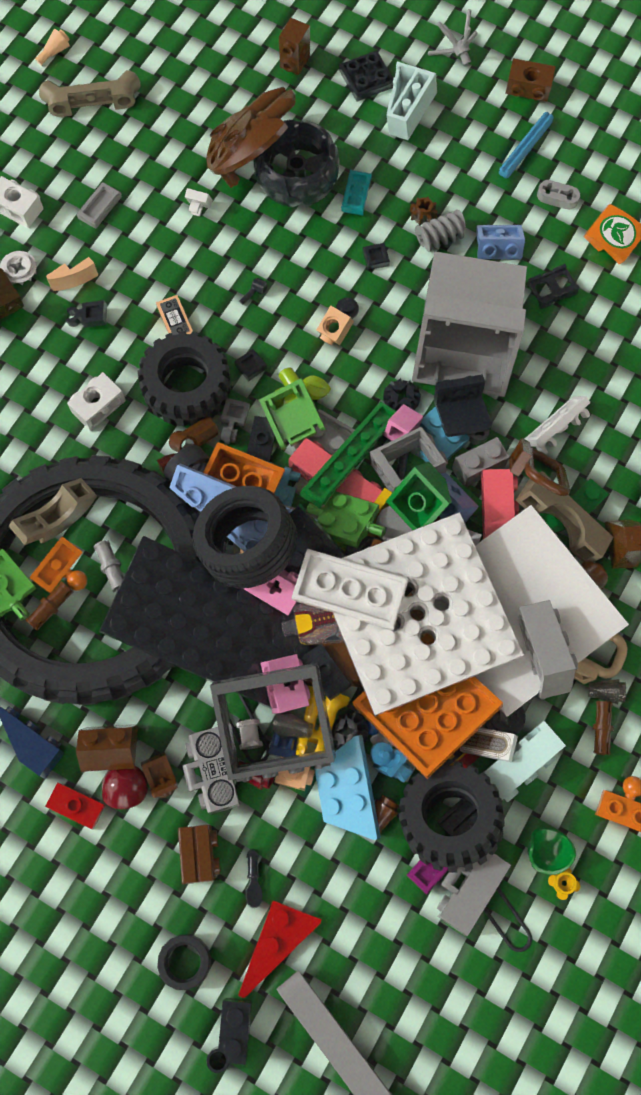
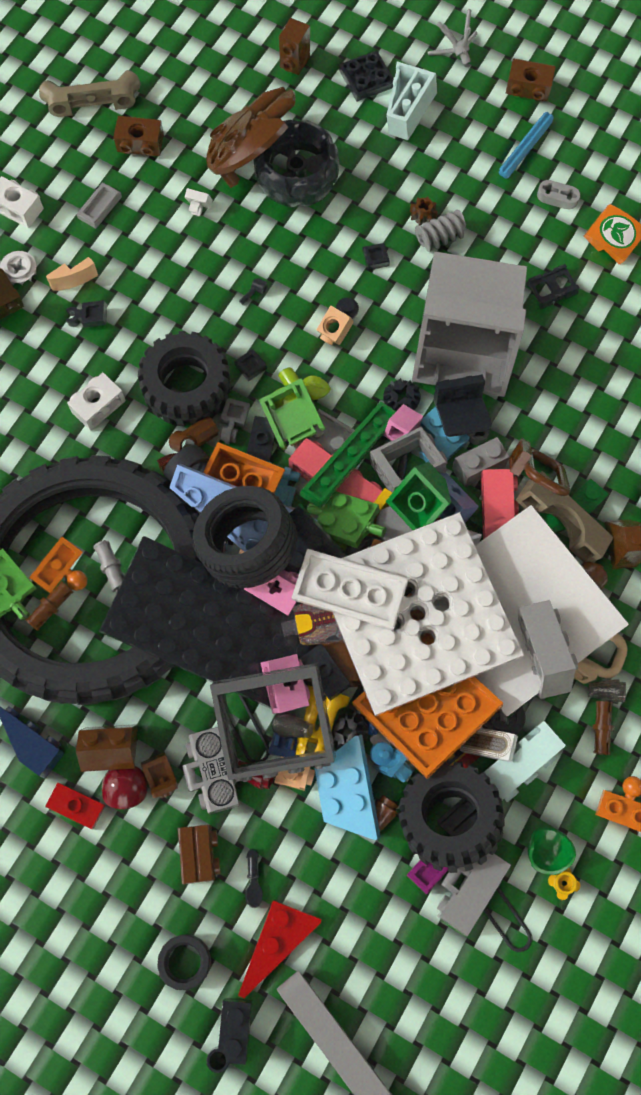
dark tan arch [9,478,97,545] -> none
light nougat cone [35,29,70,66] -> none
tile [156,295,193,335] -> none
white bush [236,719,263,750] -> none
teal plate [341,170,372,215] -> none
medium blue bracket [476,225,525,259] -> none
white plate [525,396,590,454] -> none
none -> reddish brown brick [114,116,164,156]

